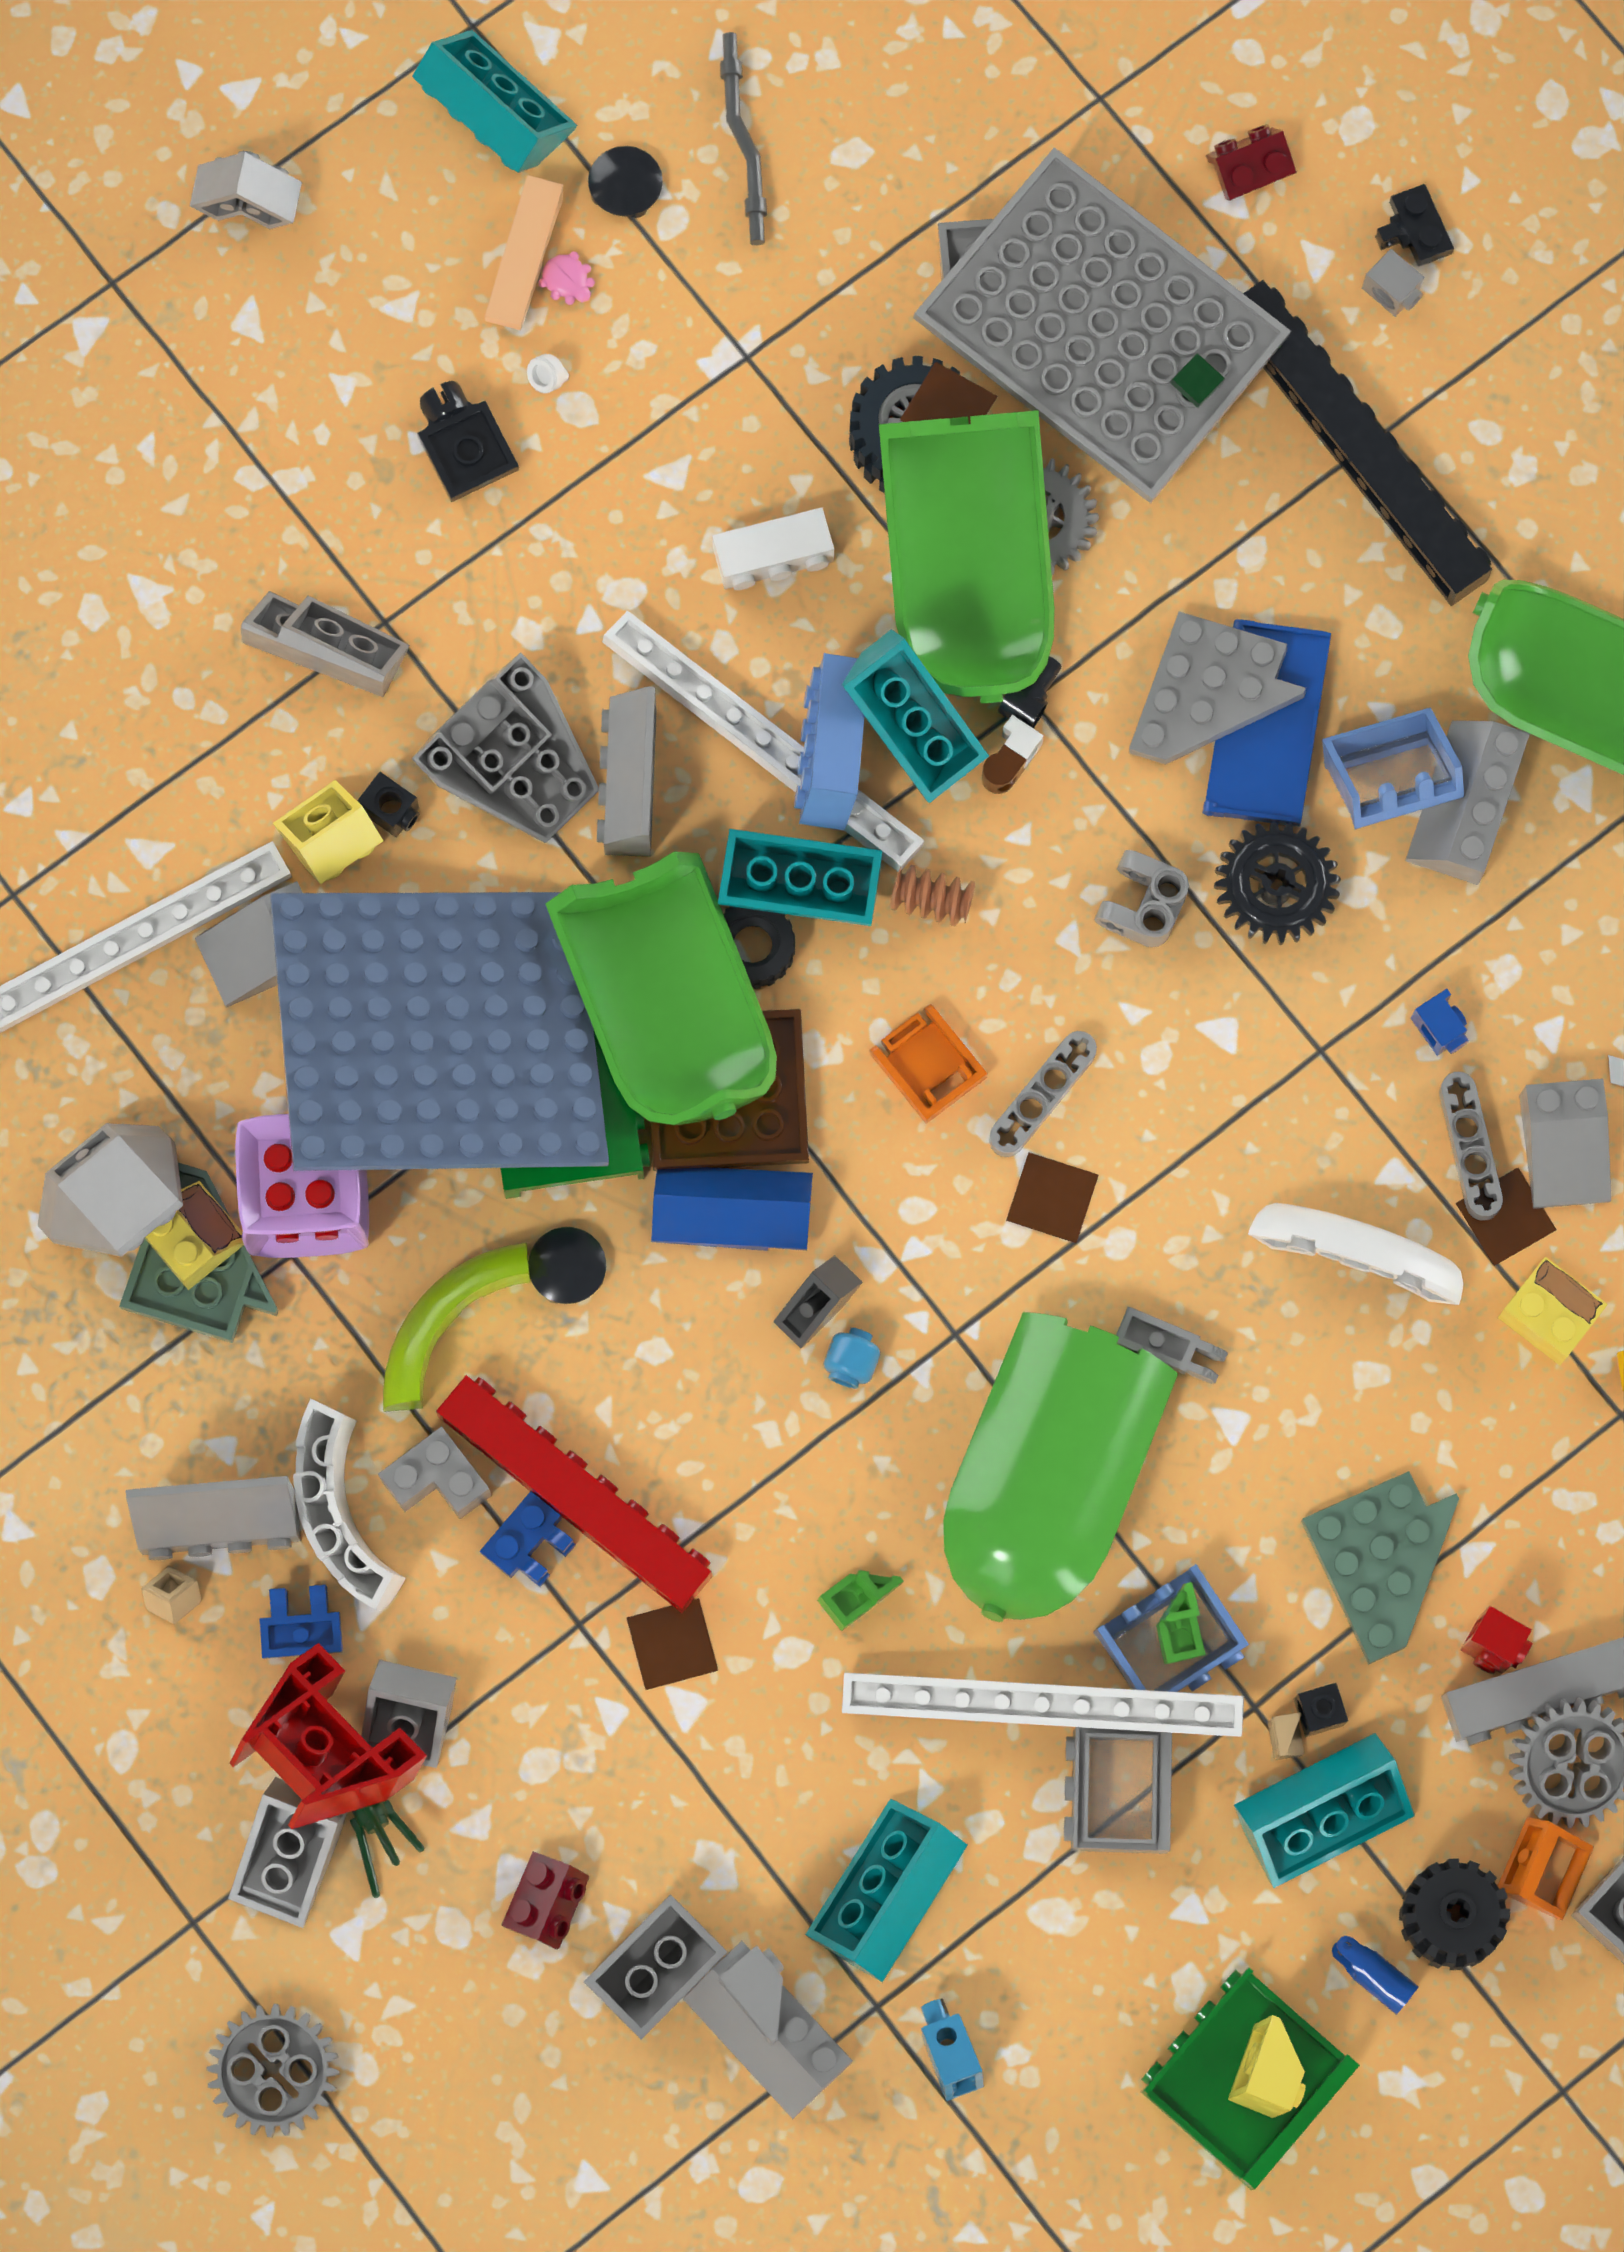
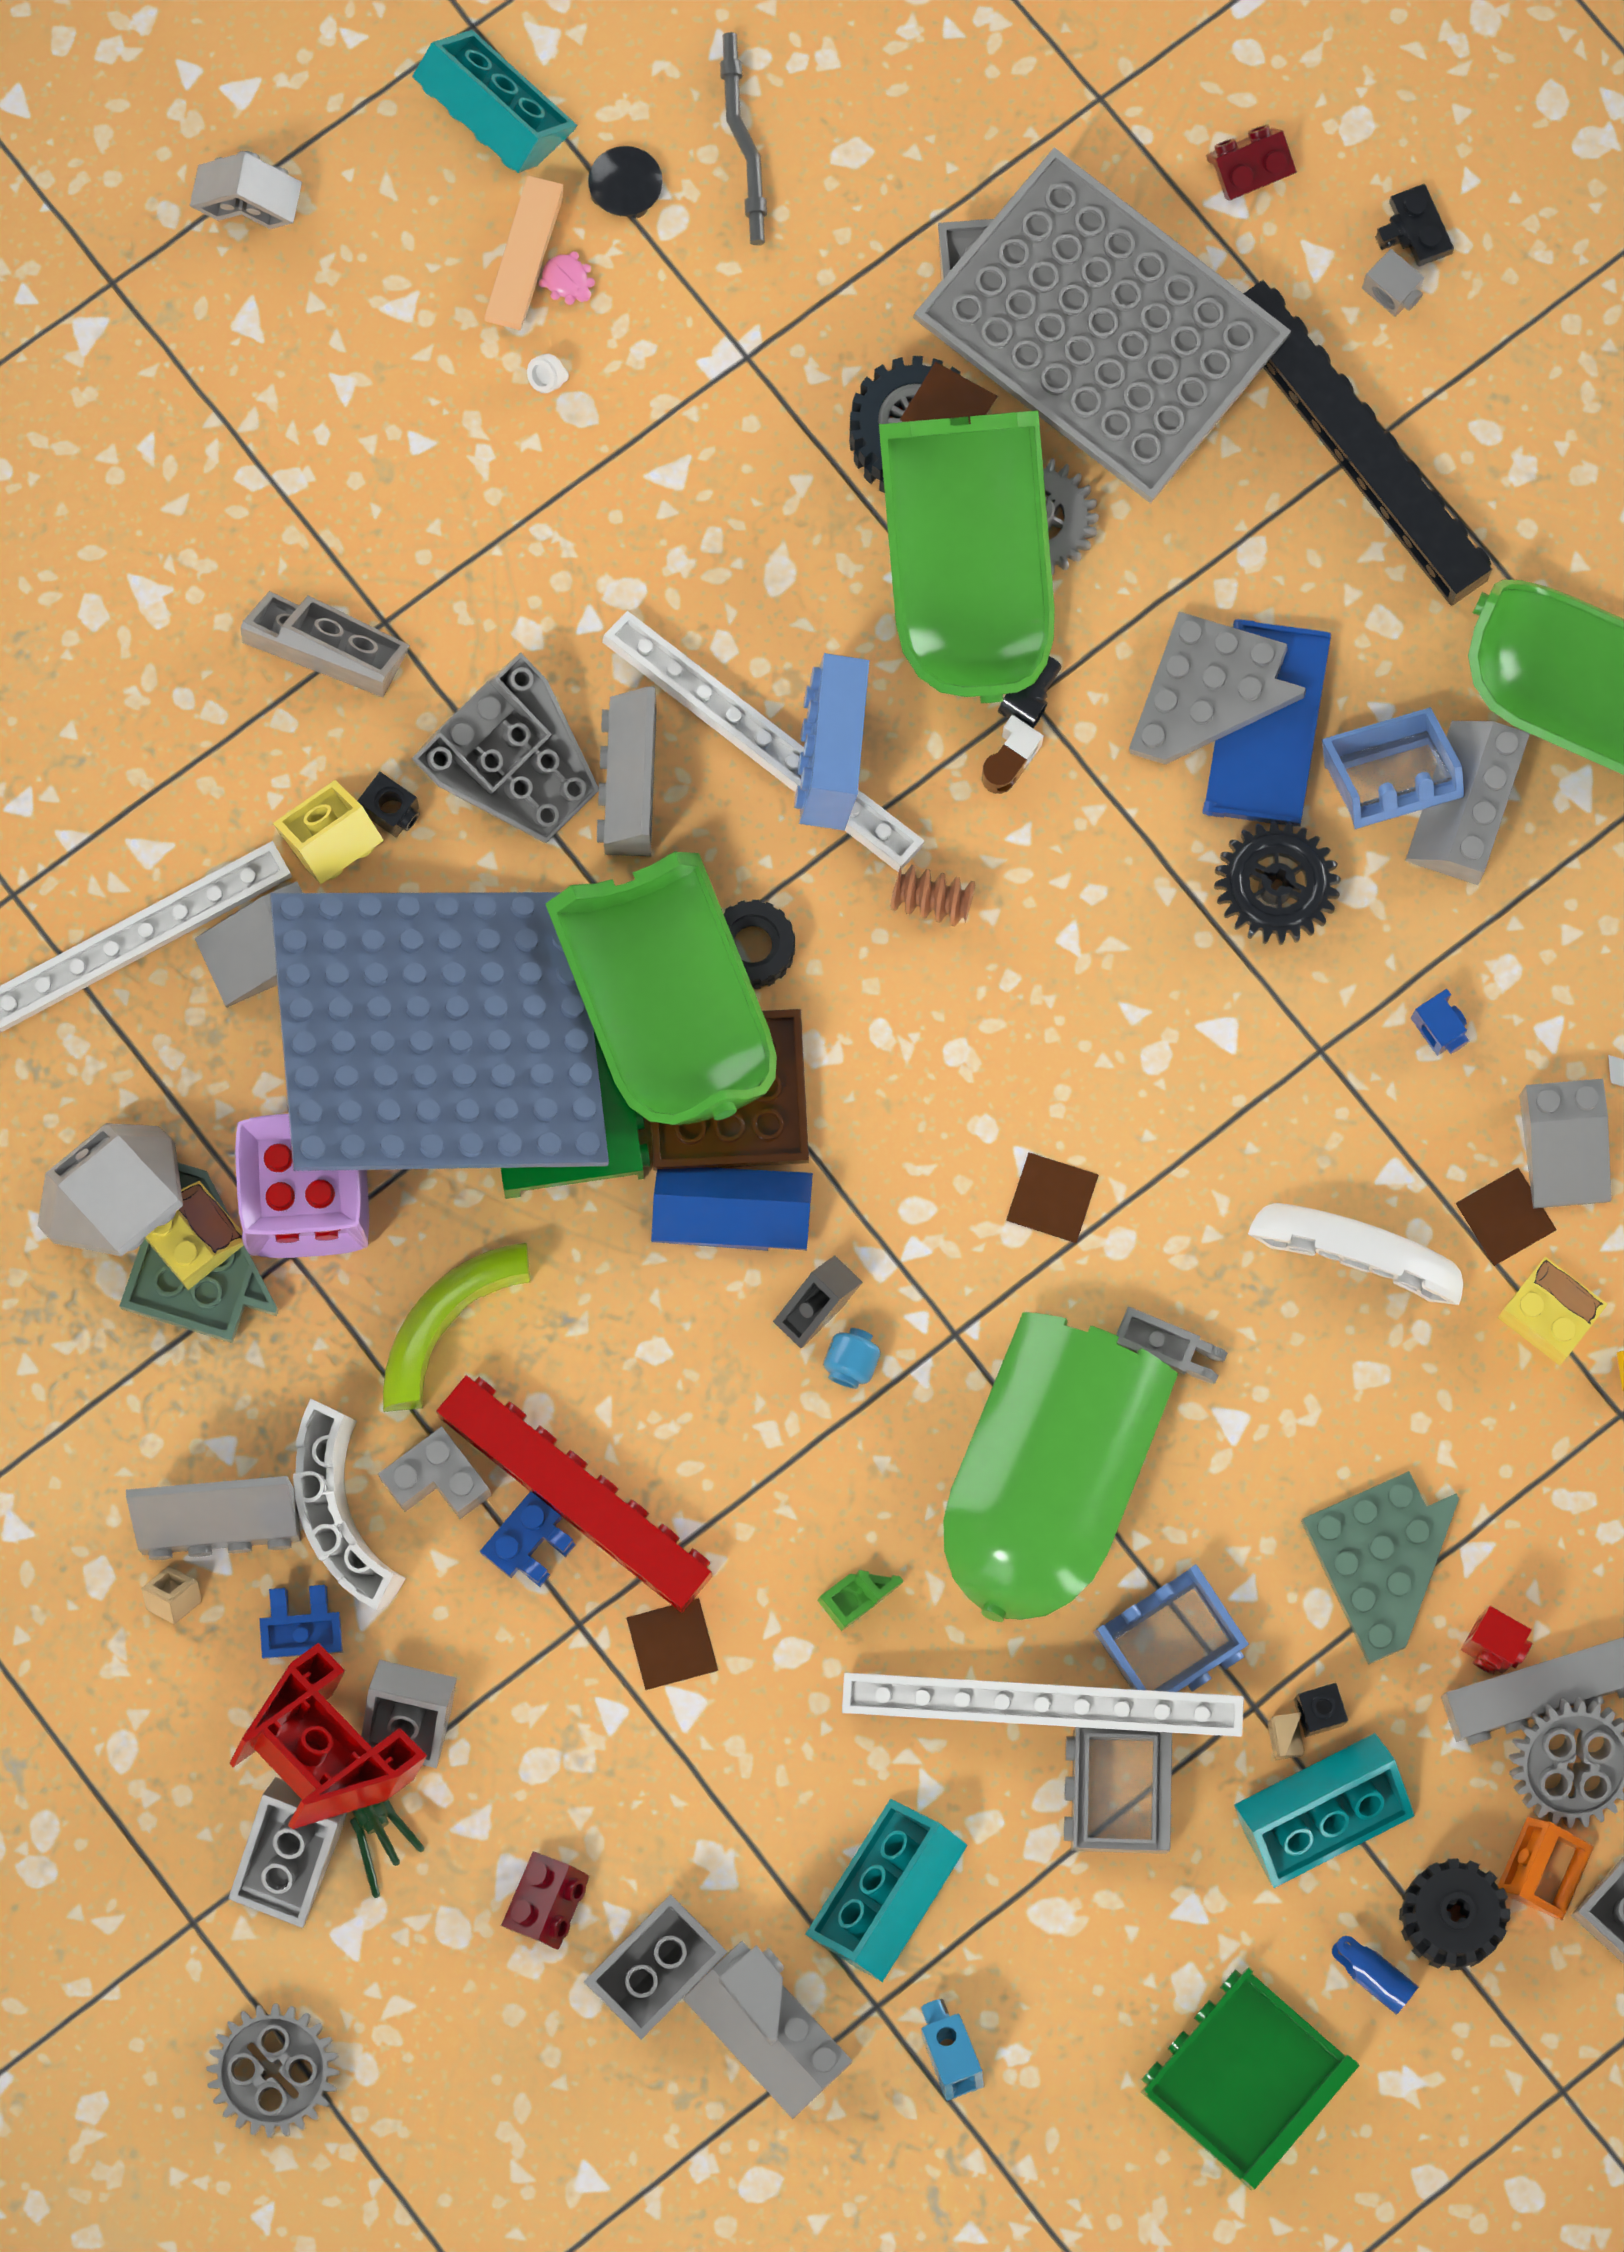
black plate [417,381,519,502] -> none
black dish [528,1227,606,1304] -> none
white brick [712,507,834,590] -> none
teal slope [718,829,882,926] -> none
teal slope [842,629,989,803] -> none
orange container [869,1004,988,1124] -> none
light grey beam [989,1031,1097,1157] -> none
light grey piece [1094,850,1189,948] -> none
bright green slope [1156,1582,1206,1665] -> none
dark green tile [1170,353,1225,408] -> none
light yellow slope [1228,2015,1306,2118] -> none
light grey beam [1439,1072,1503,1220] -> none

